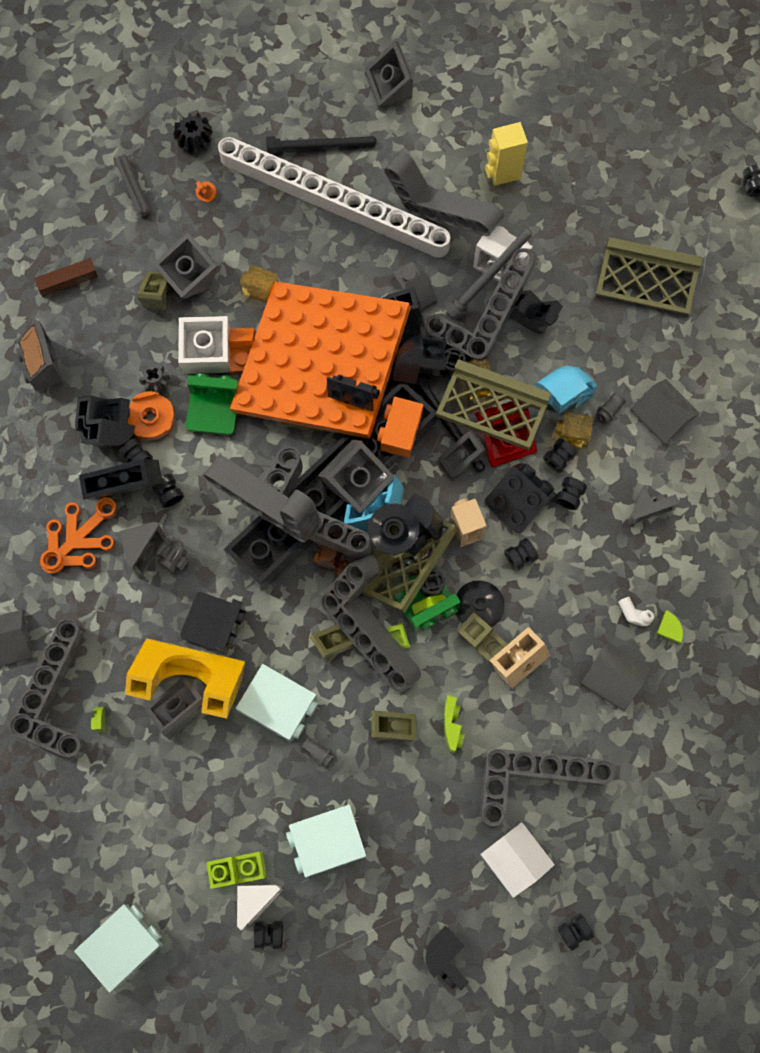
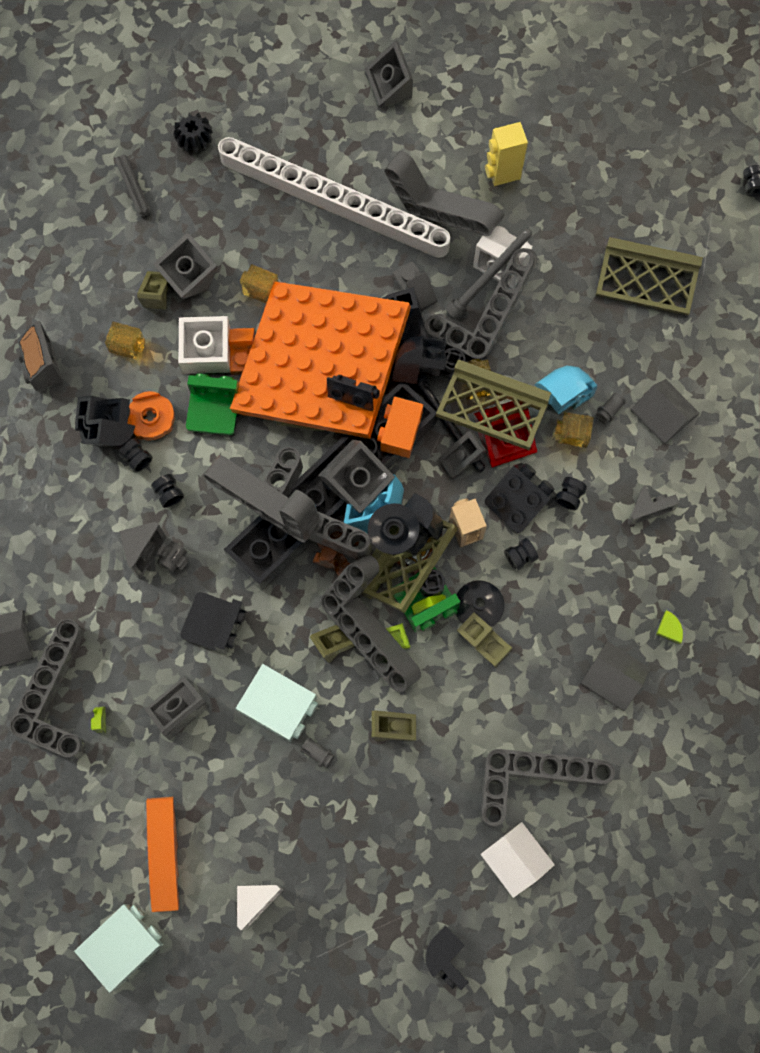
reddish brown piece [34,258,98,297] -> none
orange plant [40,497,118,574] -> none
black brick [79,459,163,500] -> none
yellow arch [125,638,245,719] -> none
dark grey gear [139,363,170,393] -> none
orange piece [195,181,216,202] -> none
lime slope [206,851,267,889] -> none
black wheel [254,921,283,949] -> none
black piece [266,136,377,155] -> none
light aqua brick [286,805,366,878] -> none
lime slope [444,695,465,754] -> none
tan brick [490,627,551,689] -> none
black brick [510,290,563,333] -> none
black wheel [543,438,577,473] -> none
black wheel [557,913,595,951] -> none
white arm [618,597,654,627] -> none
none -> clear yellow brick [105,321,145,360]
none -> orange slope [146,797,180,912]

